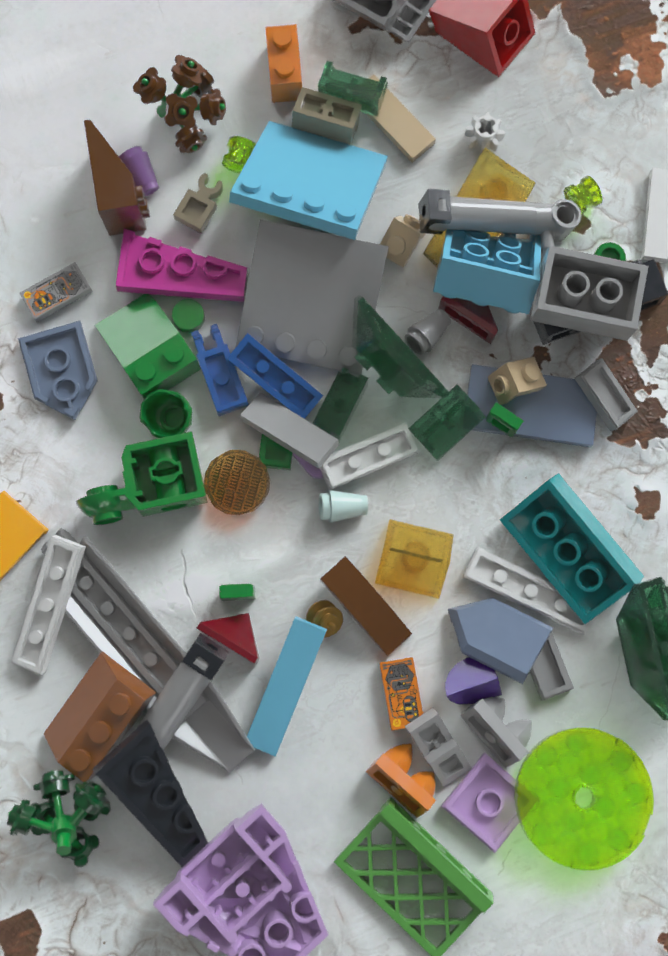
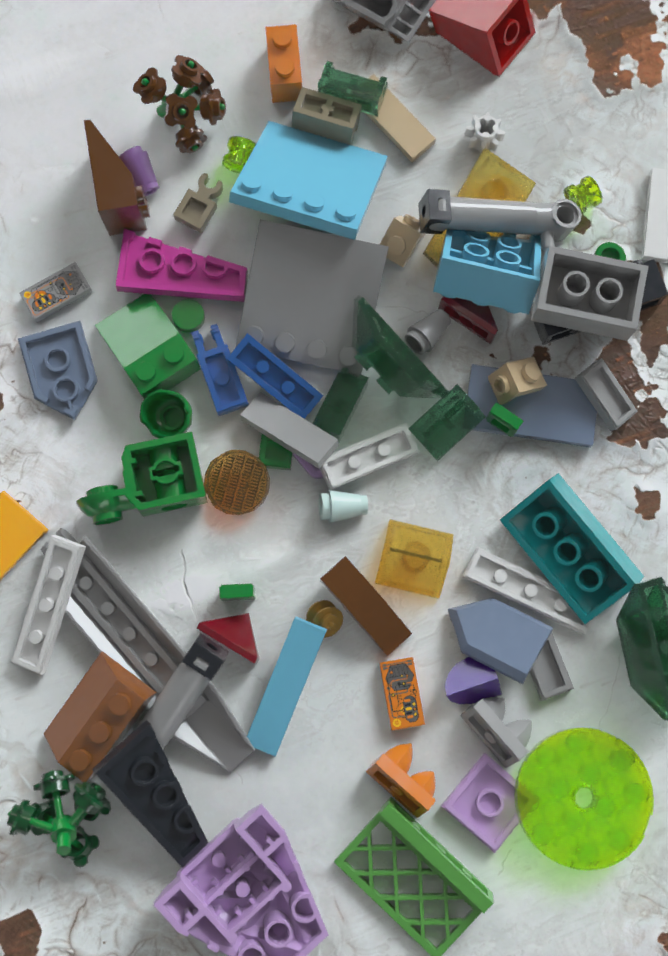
light grey slope [405,708,472,787] -> none

